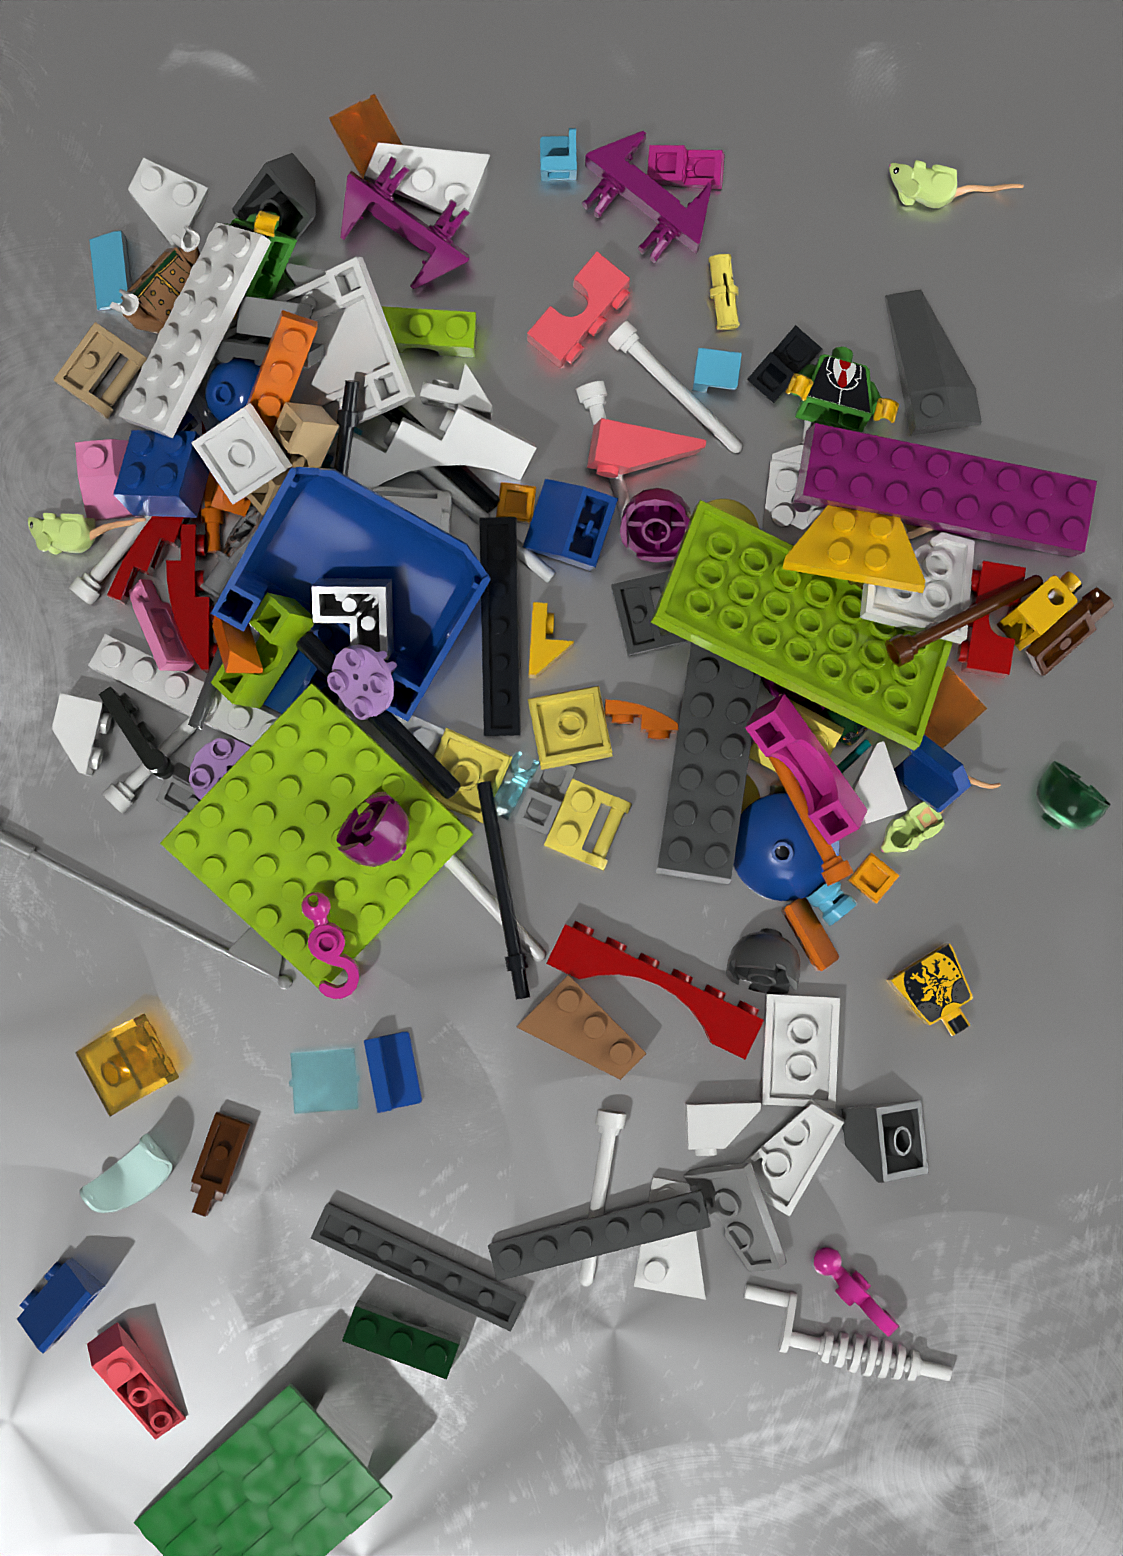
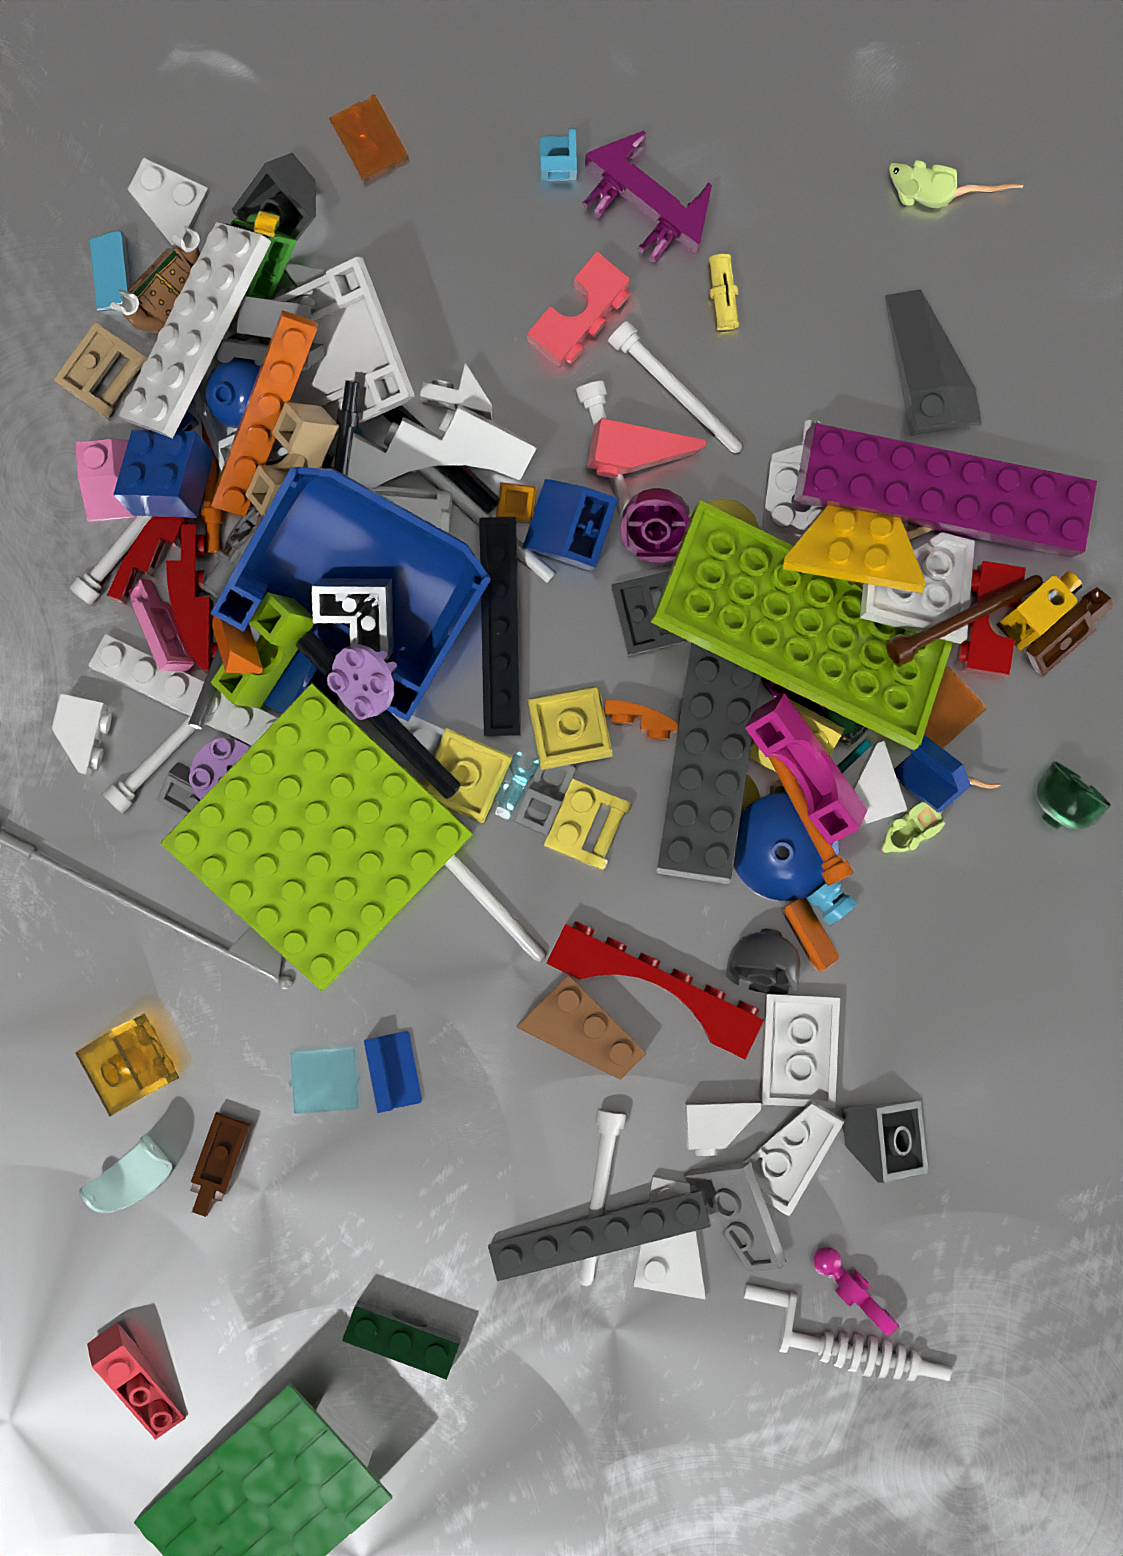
blue slope [17,1258,105,1354] -> none
yellowish green animal [27,513,146,554] -> none
pearl dark grey plate [98,686,175,780] -> none
white plate [191,403,292,505] -> none
dark pink piece [301,892,359,999] -> none
dark grey plate [310,1203,526,1332] -> none
magenta cylinder [336,792,410,867] -> none
magenta hose [340,156,470,289] -> none
white wing [363,142,490,219] -> none
lime arch [381,306,477,358] -> none
black bar [476,781,530,1000] -> none
yellow slope [528,602,574,679] -> none
dark pink slope [647,145,725,189] -> none
medium azure panel [692,348,742,393] -> none
black slope [747,325,823,403] -> none
torso [785,346,899,433] -> none
light orange tile [847,852,899,904] -> none
torso [887,943,973,1036] -> none

